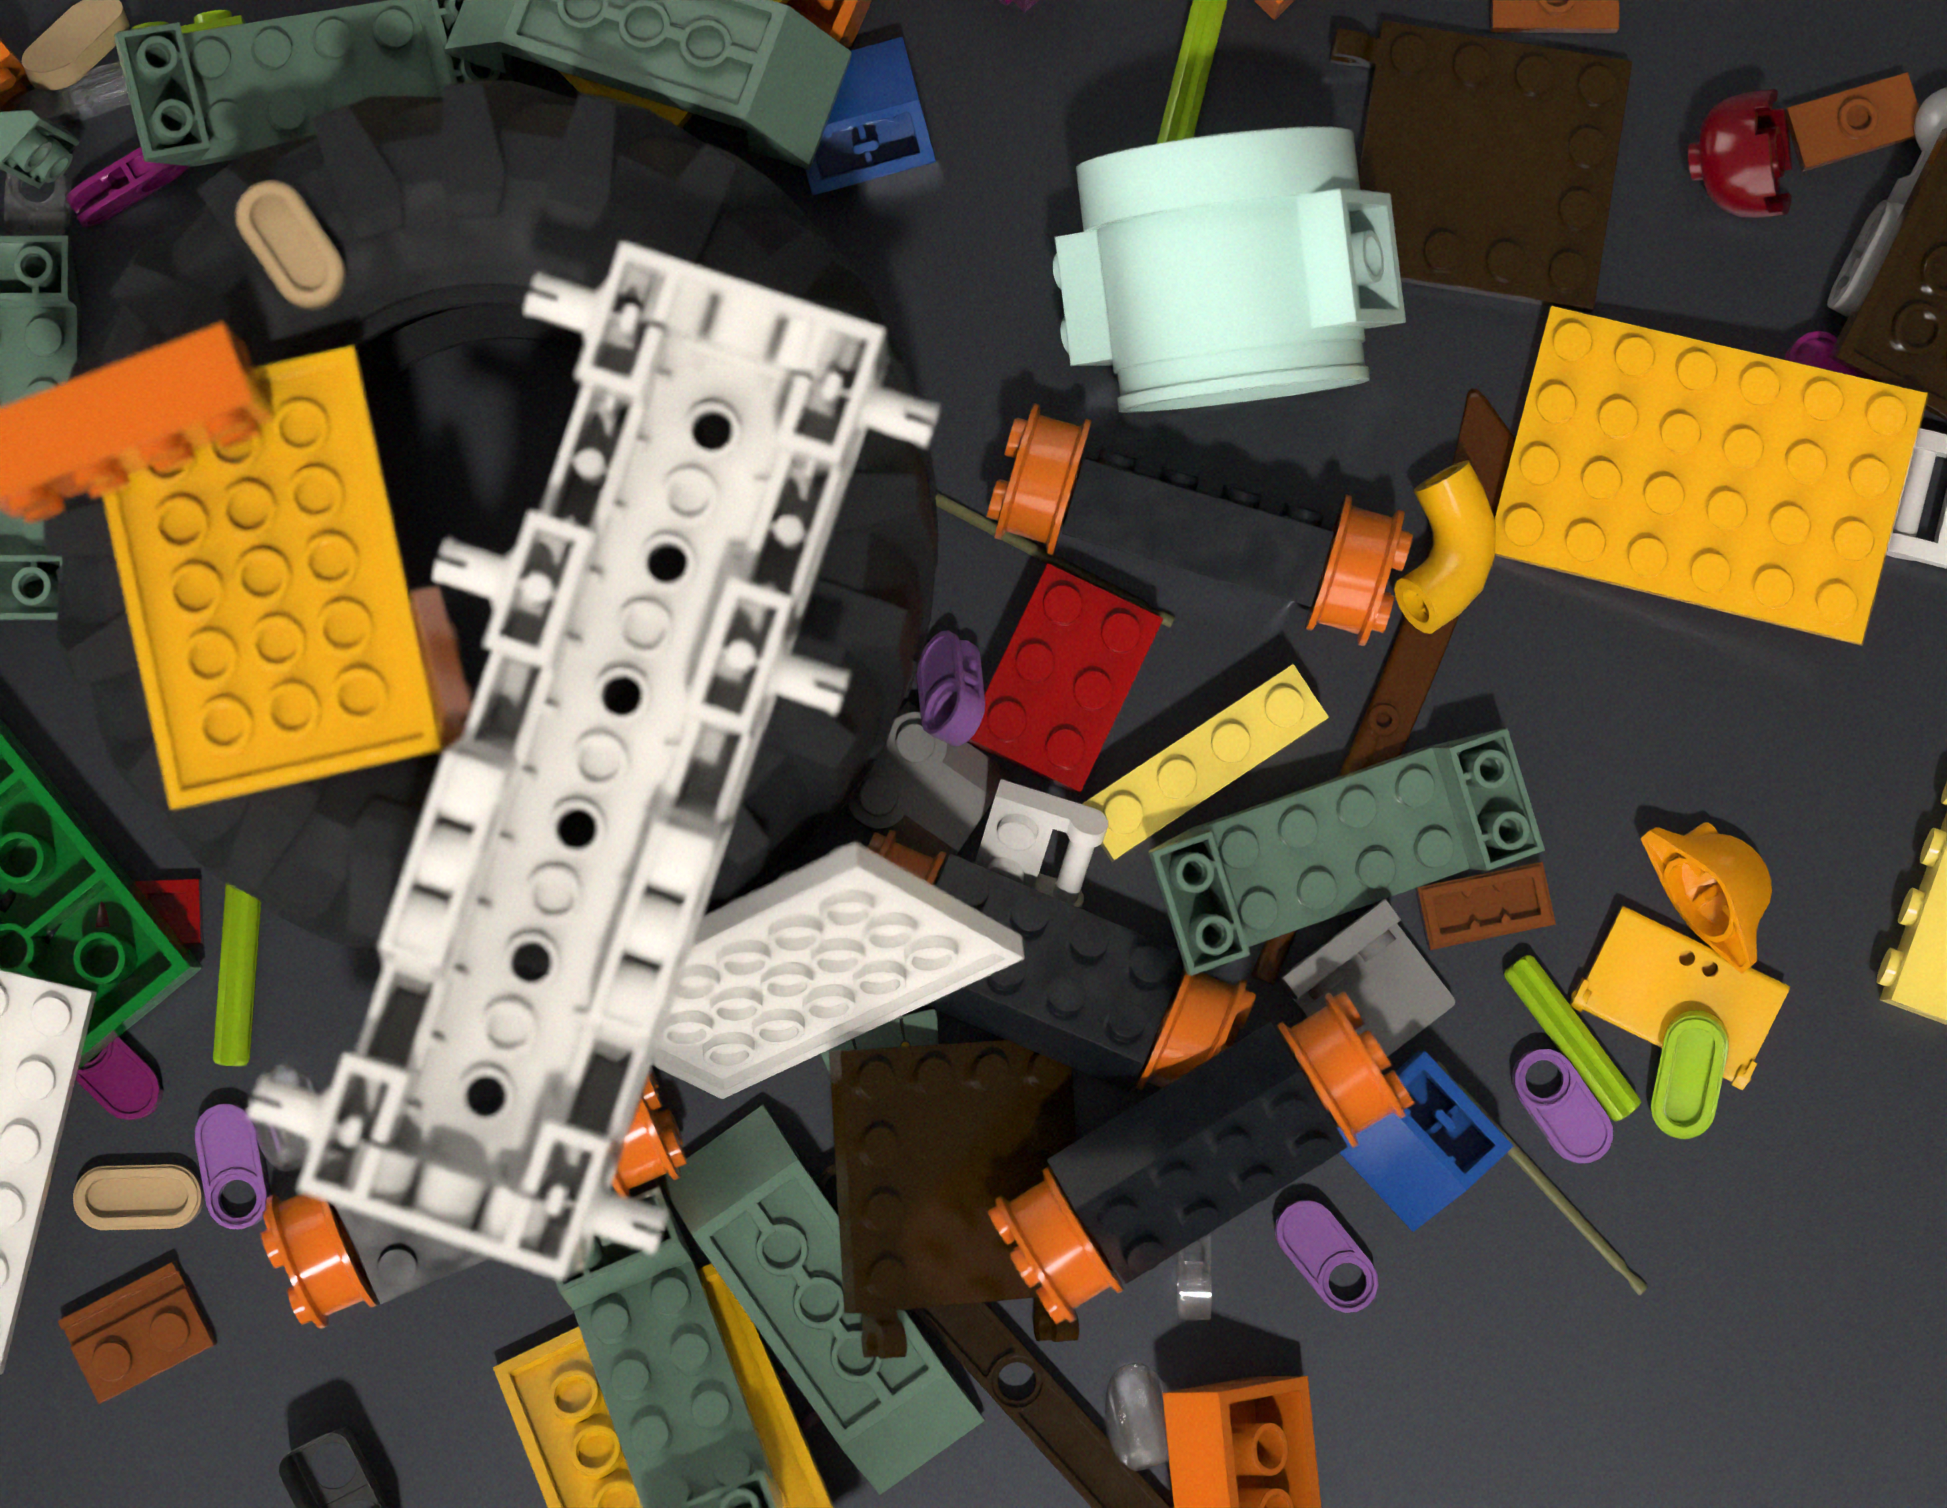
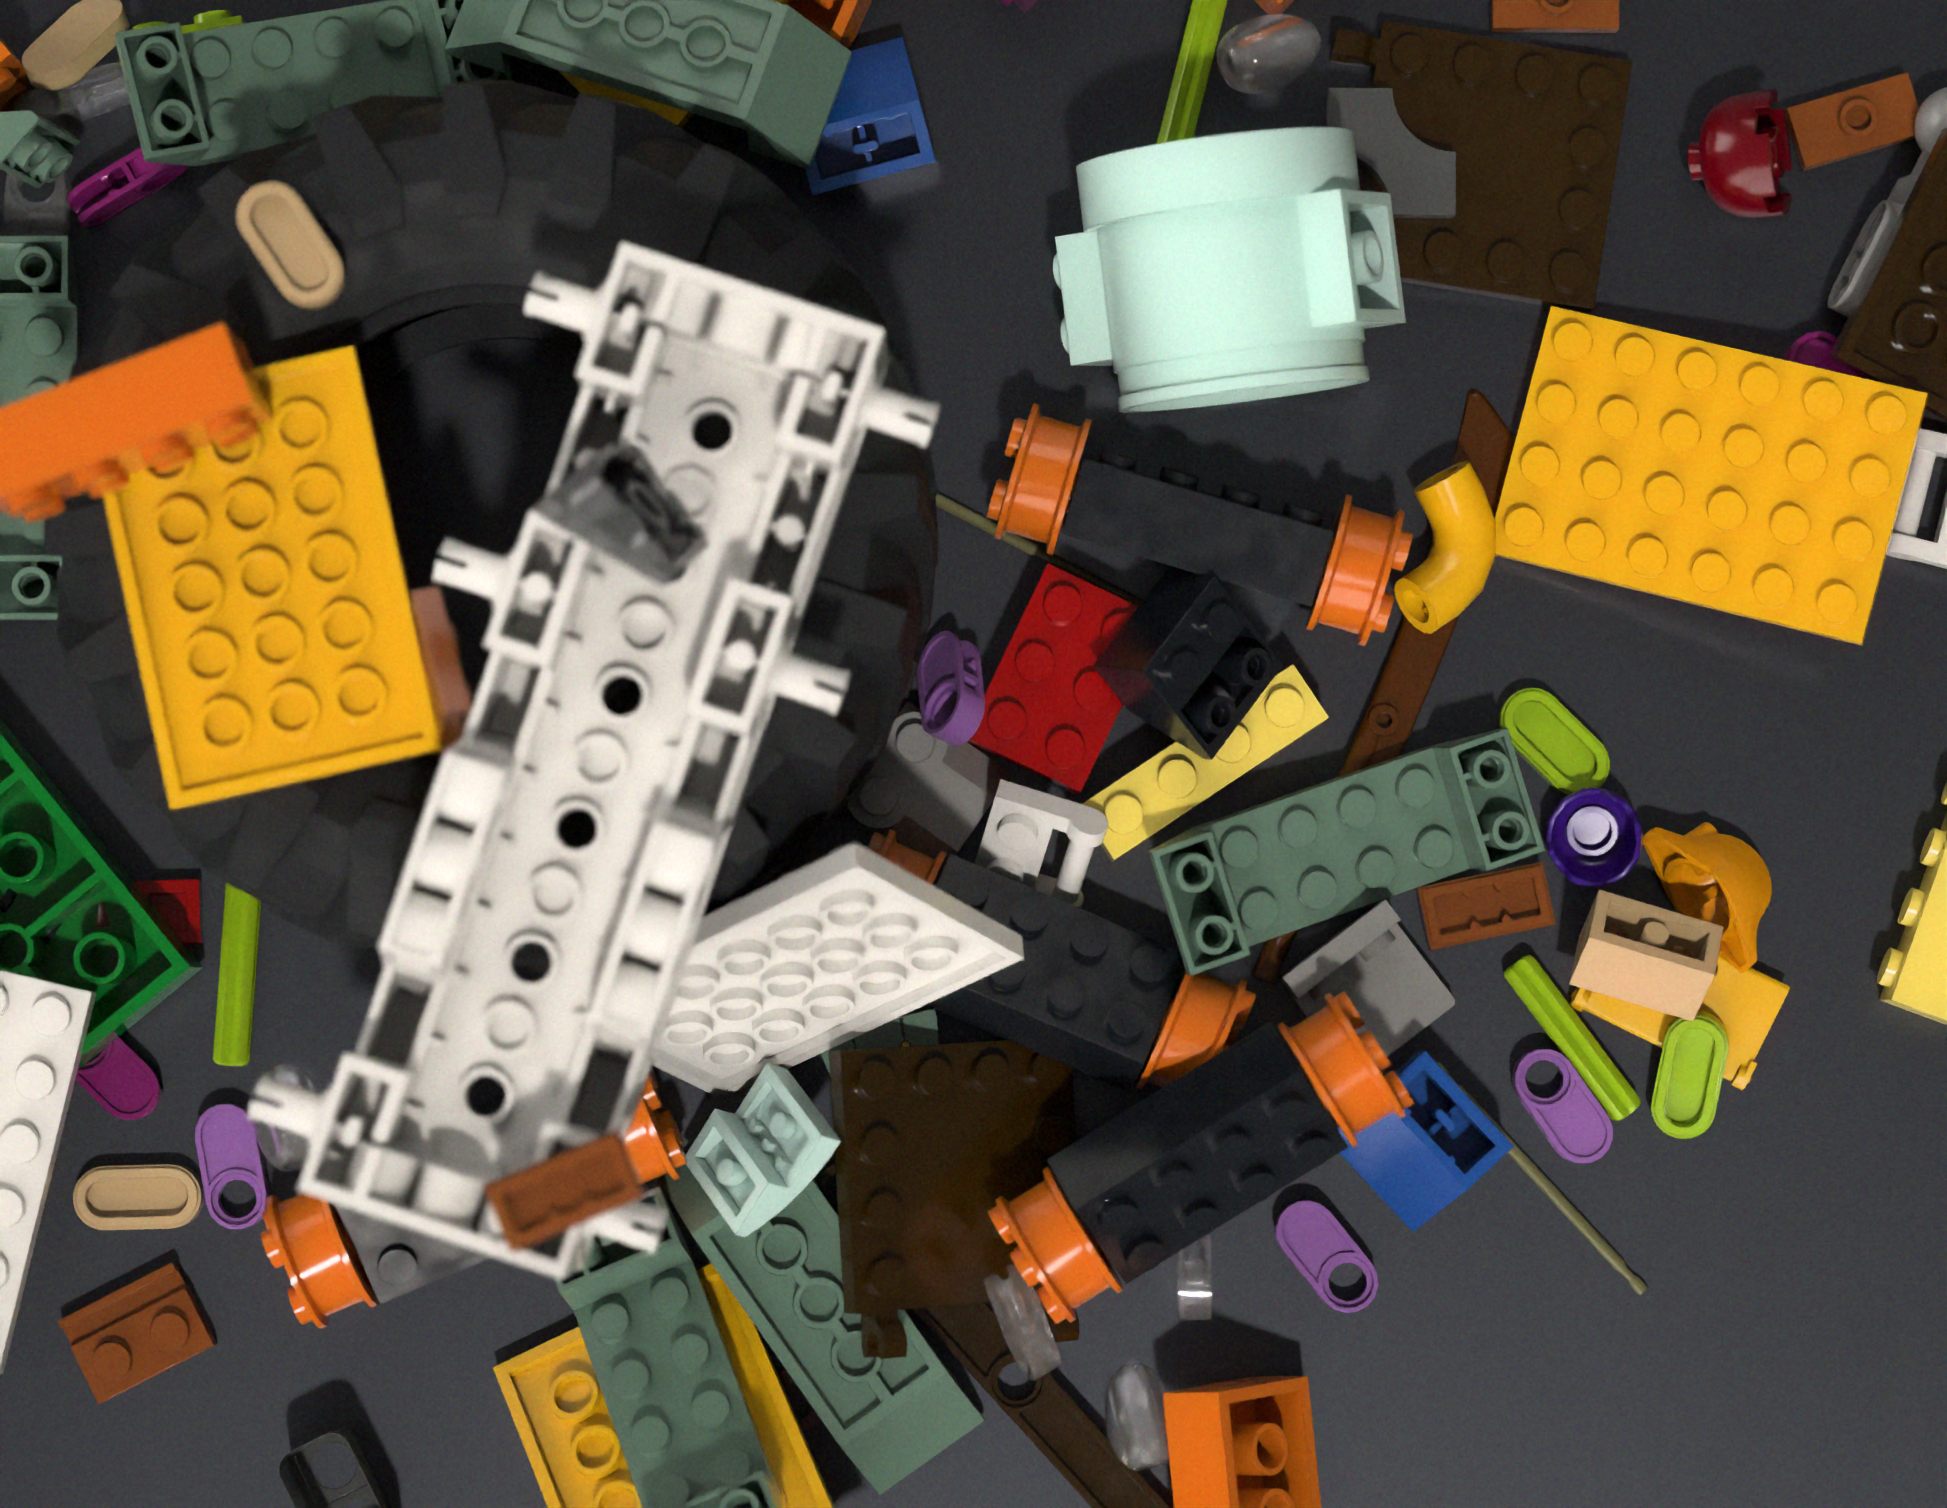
none -> dark orange plate [483,1129,646,1253]
none -> dark grey slope [530,442,709,587]
none -> light aqua slope [685,1062,841,1237]
none -> clear piece [984,1263,1062,1381]
none -> black slope [1093,572,1283,760]
none -> clear animal [1216,14,1321,94]
none -> dark grey tile [1327,87,1456,219]
none -> lime tile [1498,688,1610,796]
none -> dark purple hair [1546,787,1644,888]
none -> tan brick [1569,889,1723,1021]

